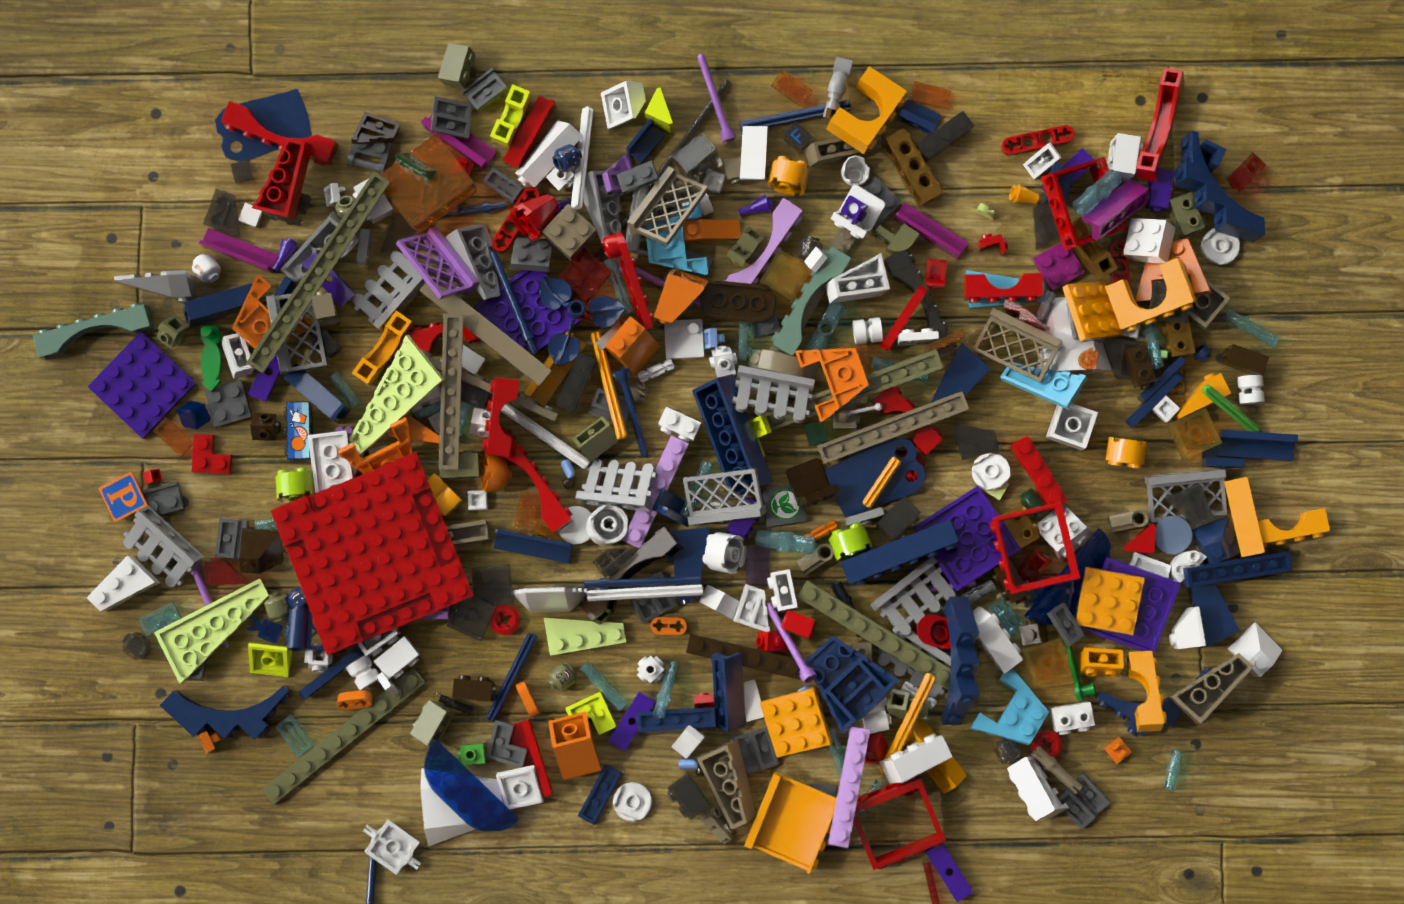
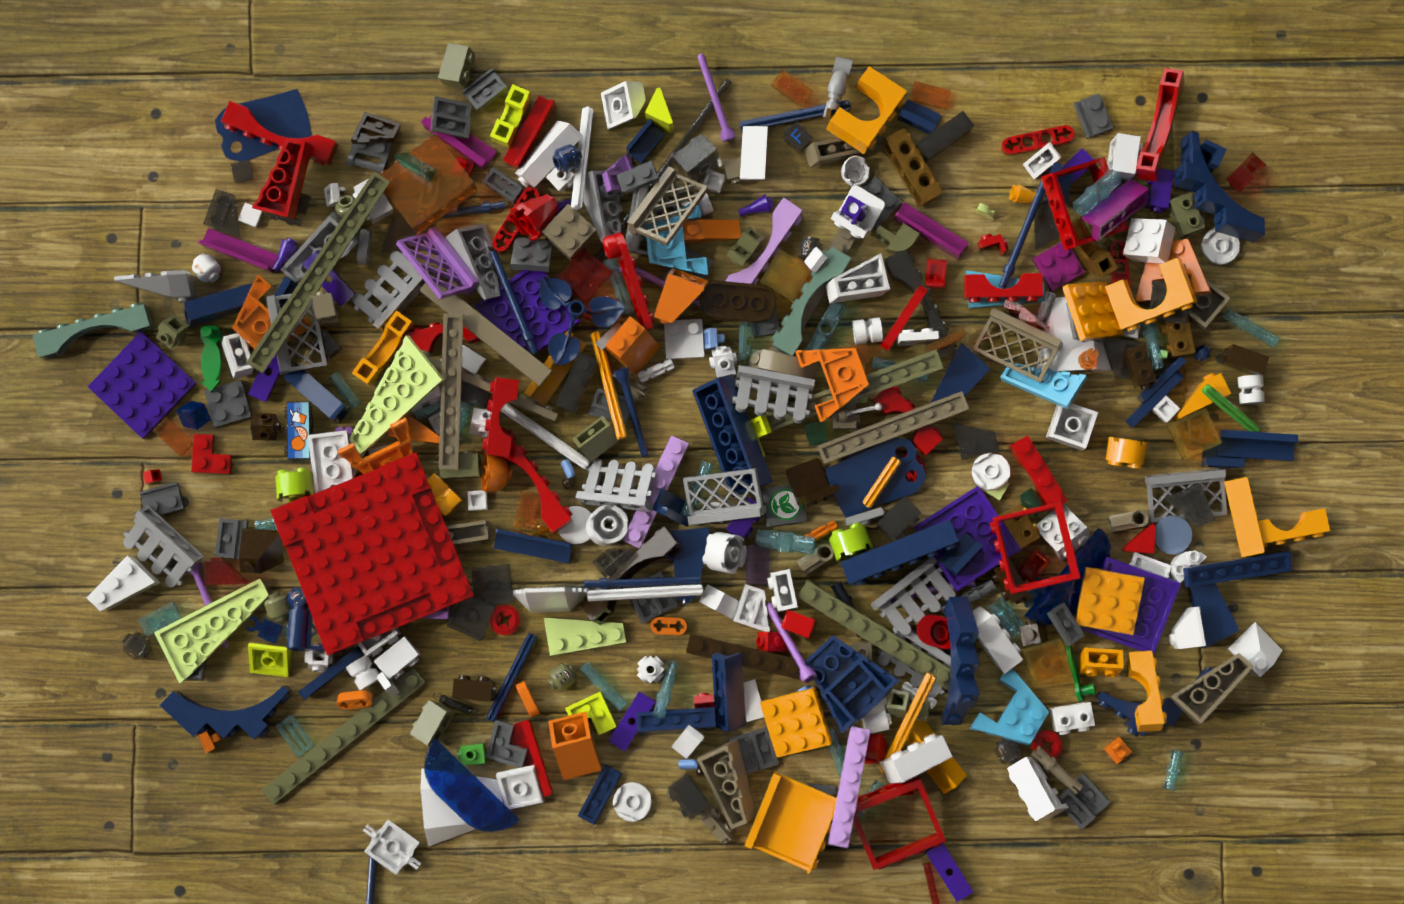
piece [98,471,148,523] -> none
white brick [658,407,701,443] -> none
light orange brick [767,156,810,196] -> none
dark blue slope [1191,516,1240,564] -> none
none -> dark blue panel [939,533,983,577]
none -> dark blue bar [999,181,1045,289]
none -> dark grey plate [1073,93,1113,139]

